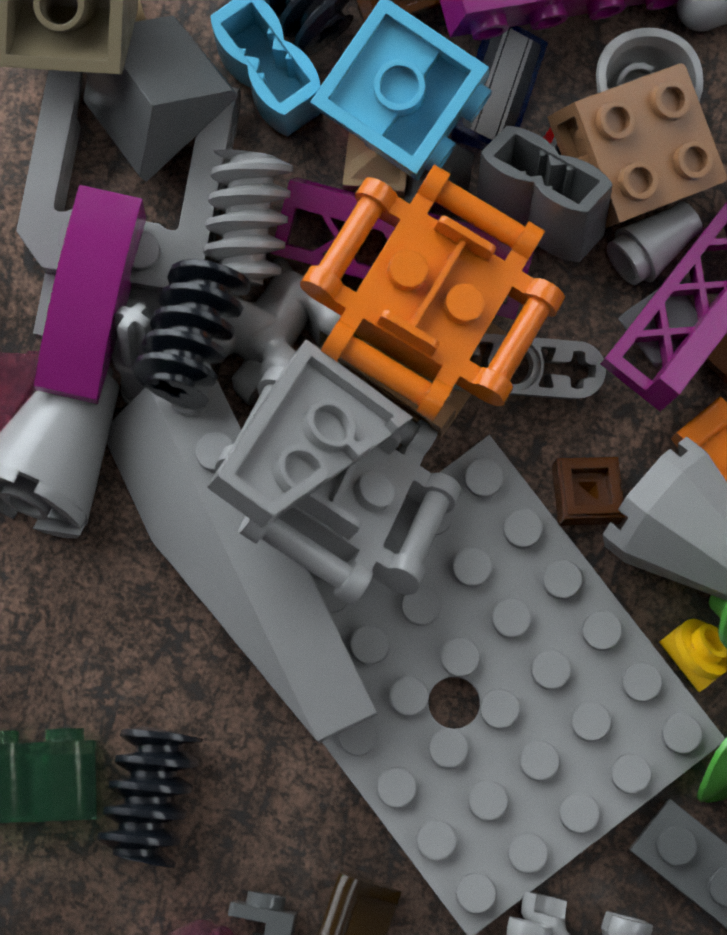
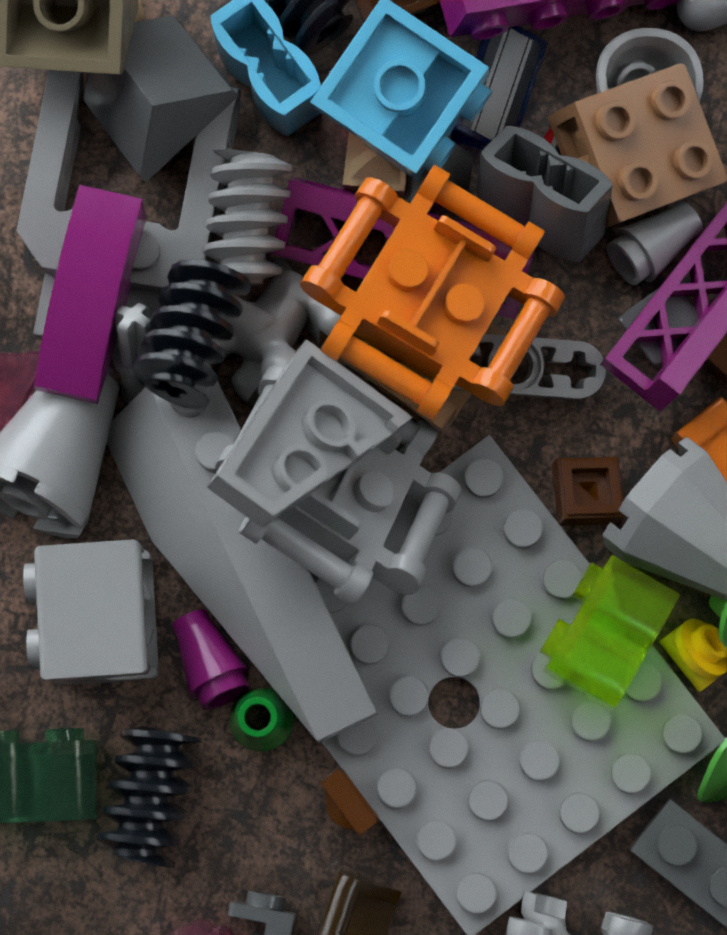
none -> light grey piece [23,539,159,686]
none -> magenta cone [171,609,249,710]
none -> green cone [229,687,294,752]
none -> reddish brown tile [320,769,378,836]
none -> clear neon green brick [539,554,680,711]

